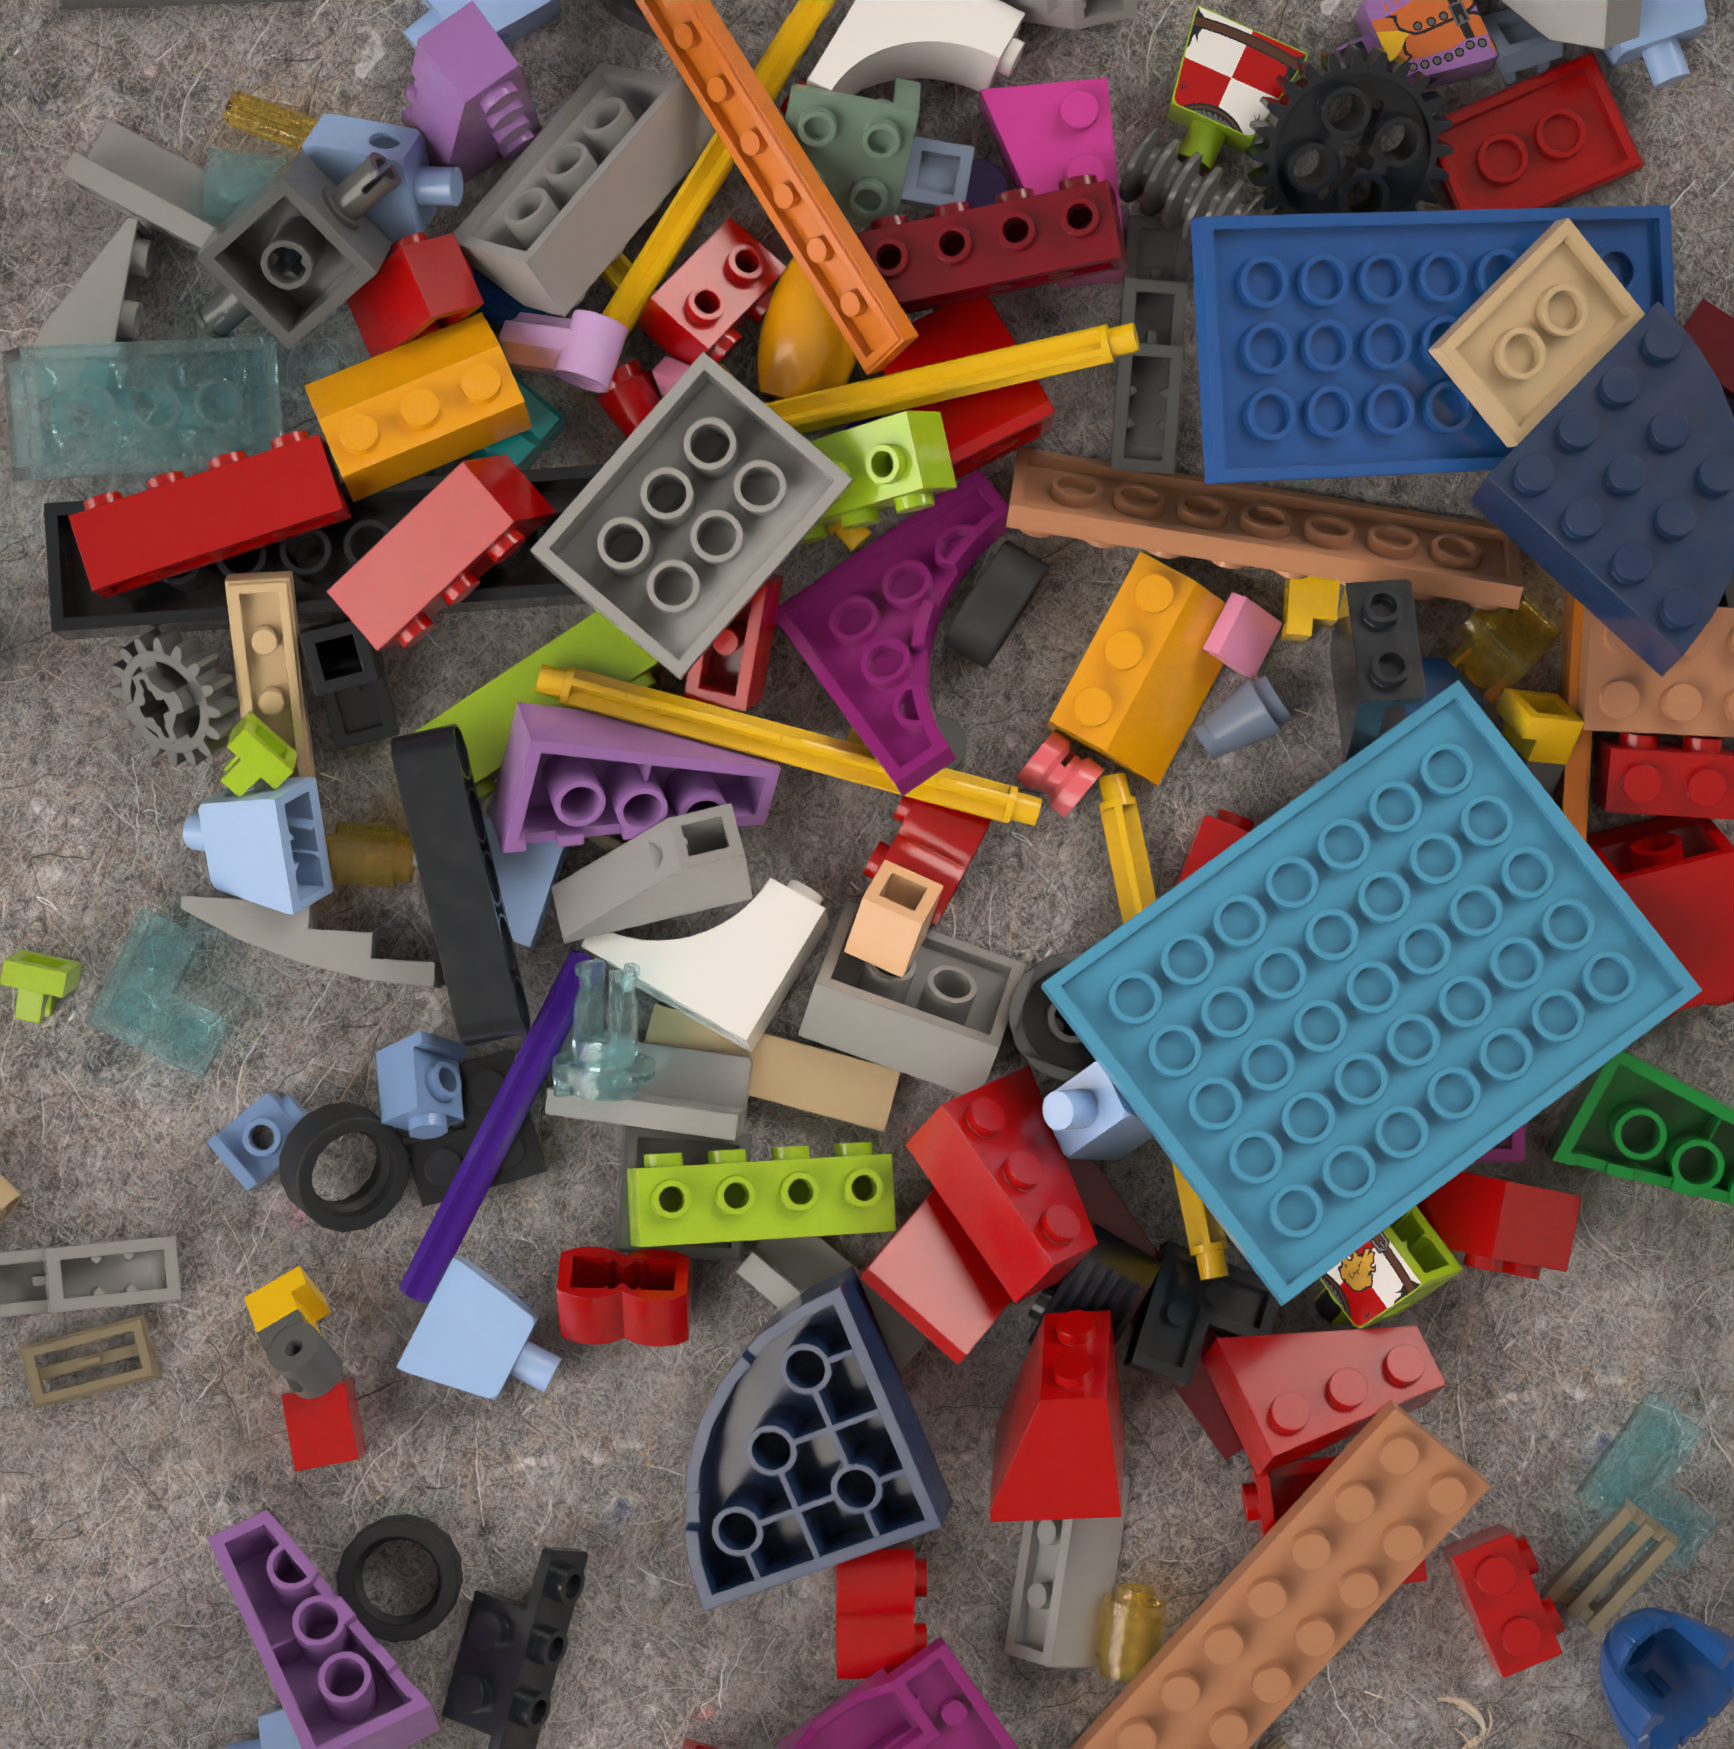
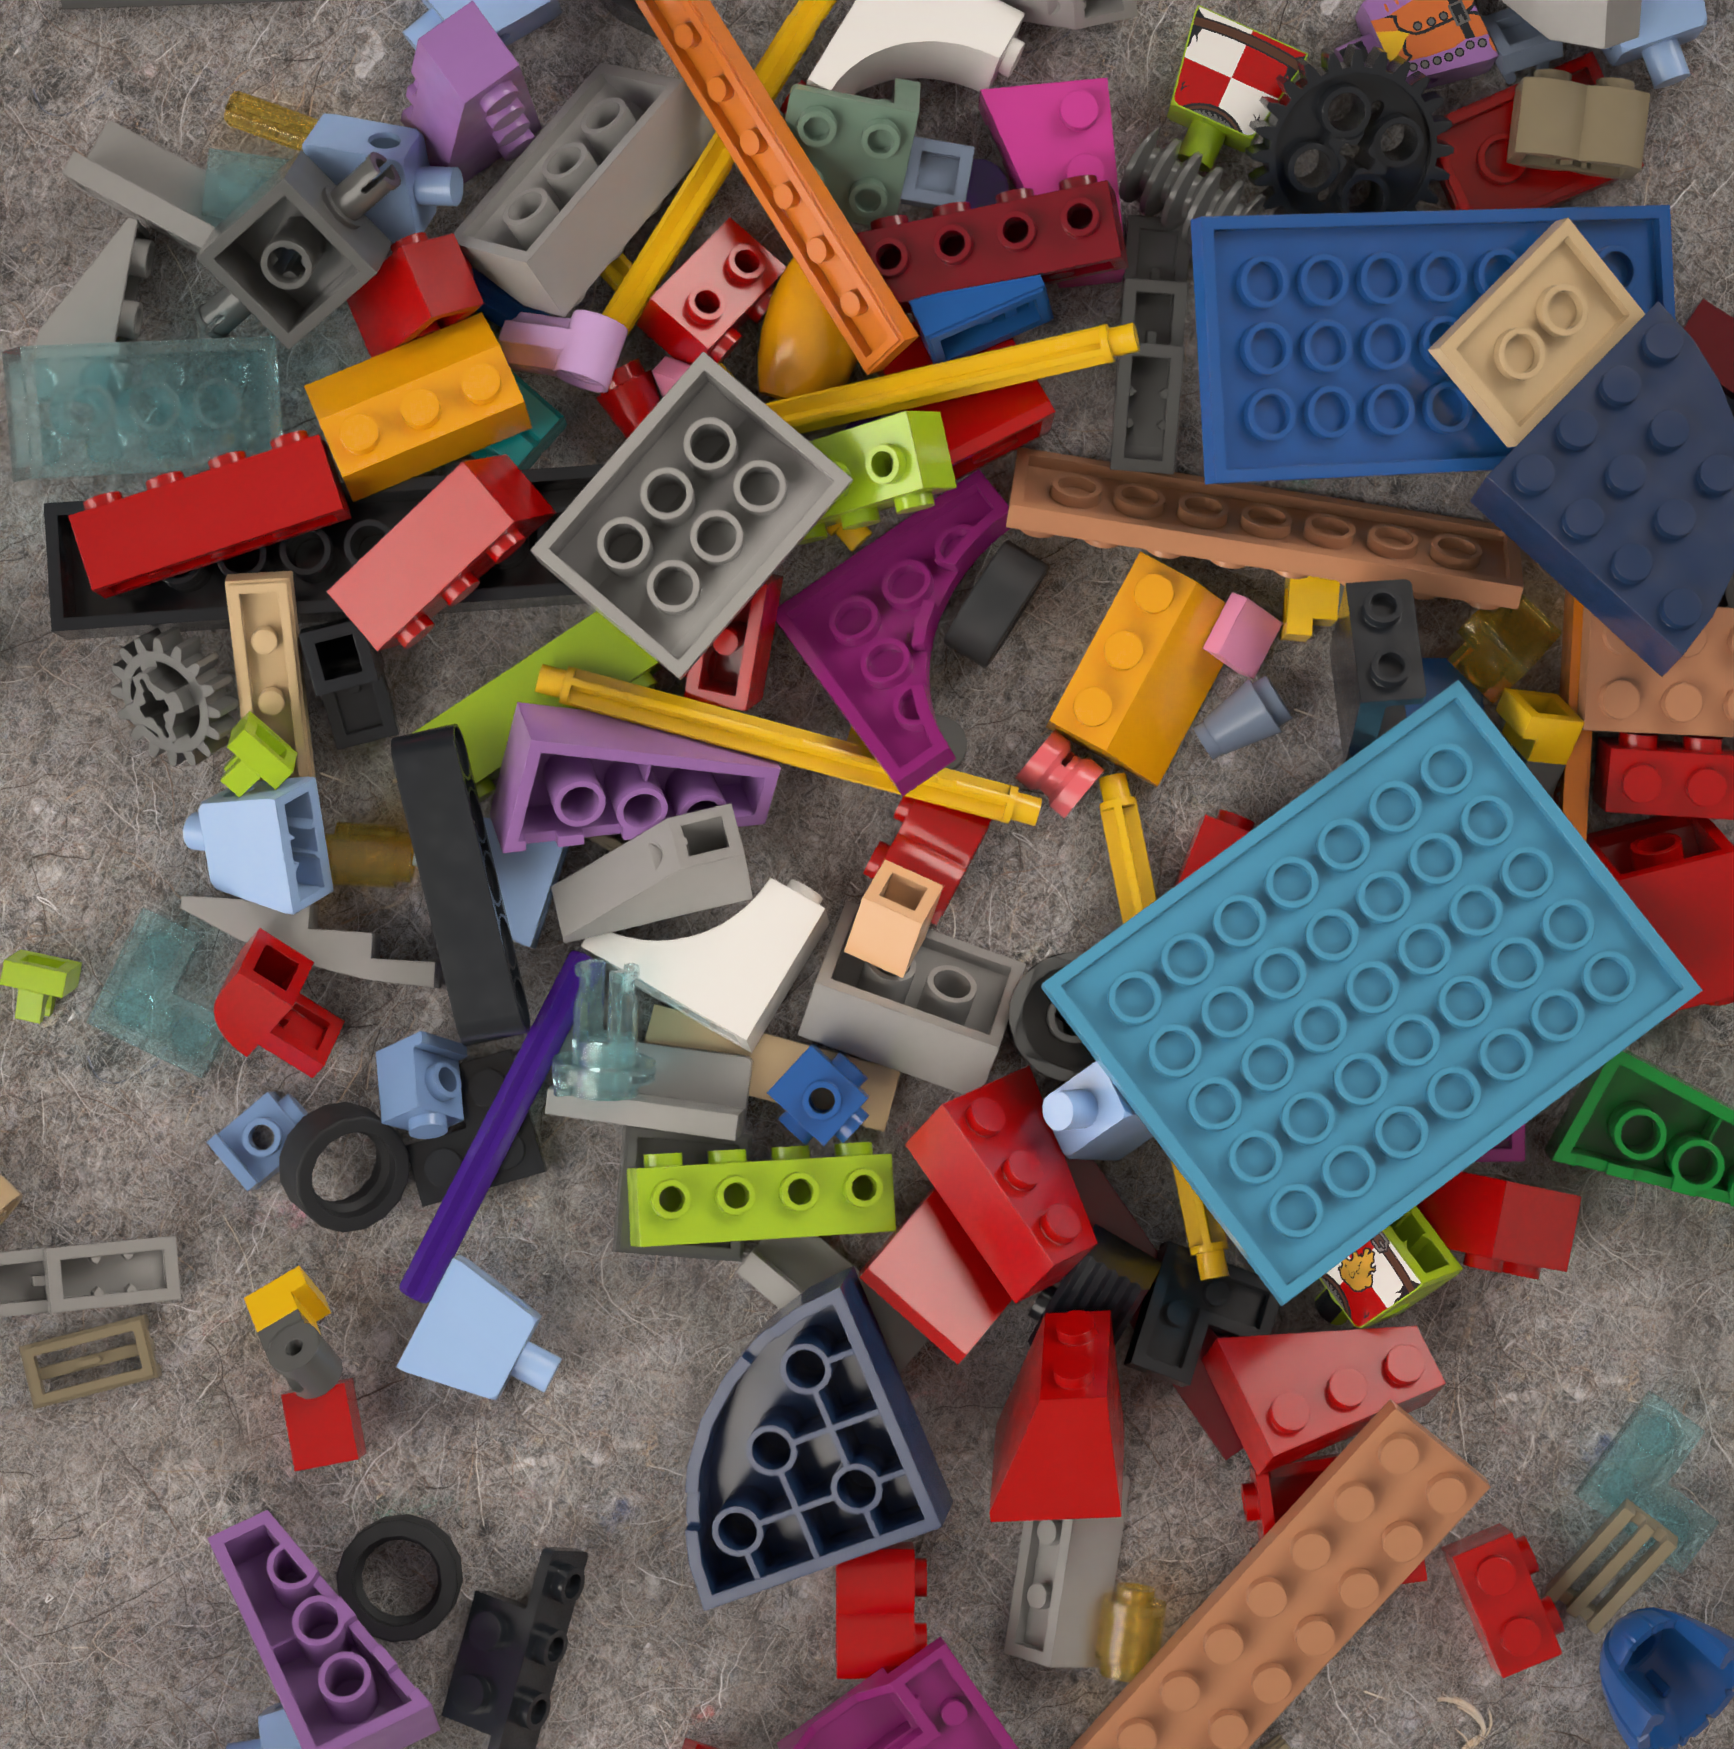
red brick [556,1247,692,1347] -> none
none -> red brick [214,928,345,1078]
none -> blue brick [767,1043,869,1146]
none -> blue slope [908,275,1054,364]
none -> dark tan brick [1506,69,1650,179]

